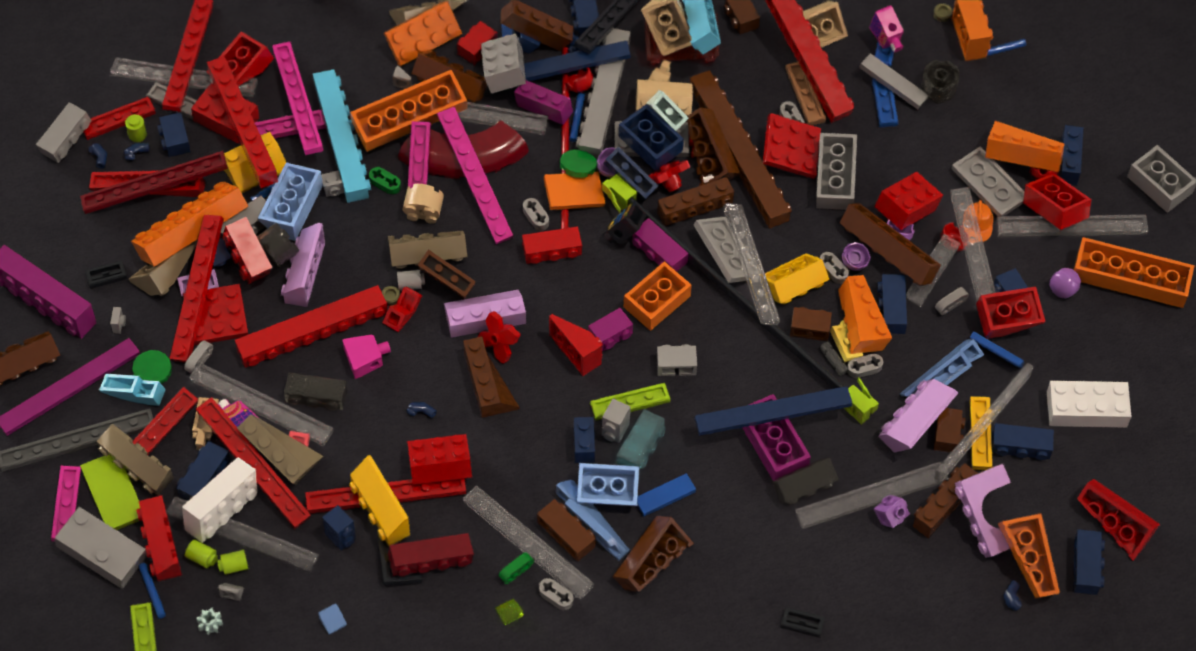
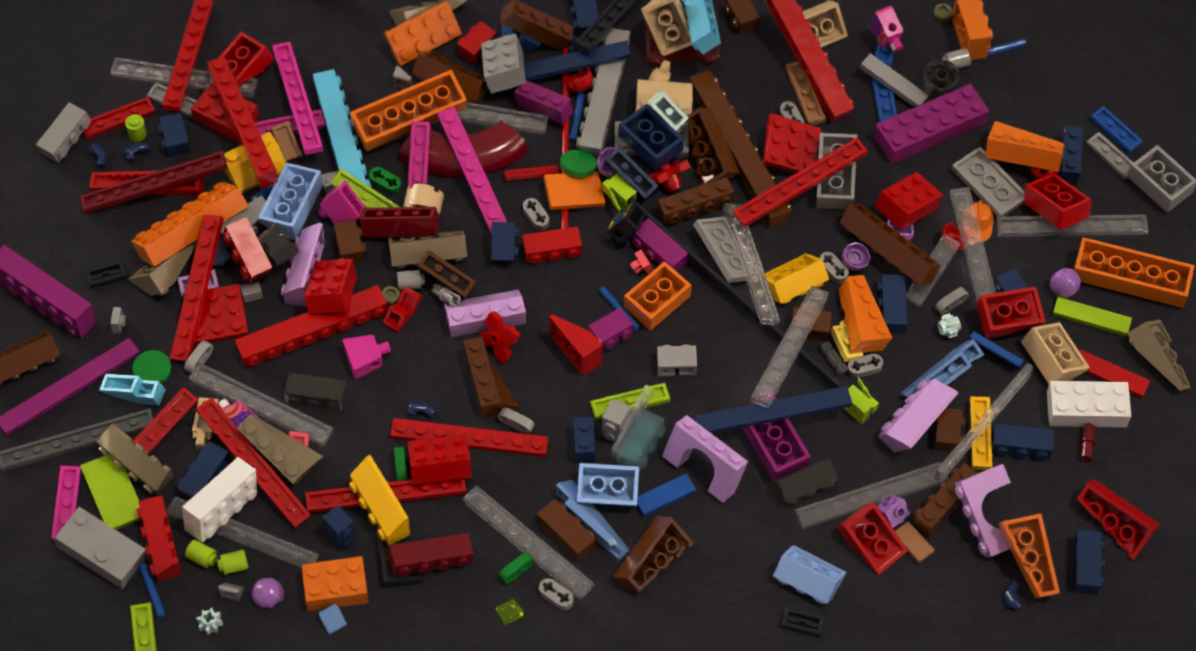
none -> light grey slope [240,281,263,303]
none -> medium lavender hair [252,578,285,608]
none -> medium nougat tile [271,121,302,162]
none -> orange brick [302,556,368,611]
none -> red brick [304,258,357,314]
none -> dark pink torso [319,181,366,224]
none -> lime tile [330,168,399,208]
none -> reddish brown brick [334,220,367,263]
none -> dark red brick [359,207,440,238]
none -> red plate [390,418,548,458]
none -> green beam [394,446,407,481]
none -> light grey axle [431,284,461,306]
none -> dark blue brick [491,222,519,261]
none -> light grey beam [498,408,535,434]
none -> red axle [504,165,559,181]
none -> blue bar [599,286,640,331]
none -> clear tile [611,385,653,460]
none -> coral tile [630,250,654,274]
none -> lavender arch [662,415,748,502]
none -> red plate [733,138,868,227]
none -> clear plate [751,286,829,408]
none -> light blue slope [773,545,847,604]
none -> red slope [836,502,908,575]
none -> magenta brick [873,84,989,164]
none -> medium nougat tile [895,522,934,564]
none -> light aqua gear [938,313,961,338]
none -> light grey brick [942,48,971,71]
none -> tan slope [1021,322,1090,384]
none -> lime tile [1052,297,1132,337]
none -> red tile [1079,349,1150,399]
none -> dark red axle [1080,423,1096,462]
none -> light grey tile [1085,132,1133,180]
none -> blue tile [1090,106,1143,154]
none -> dark tan wedge [1127,320,1191,391]

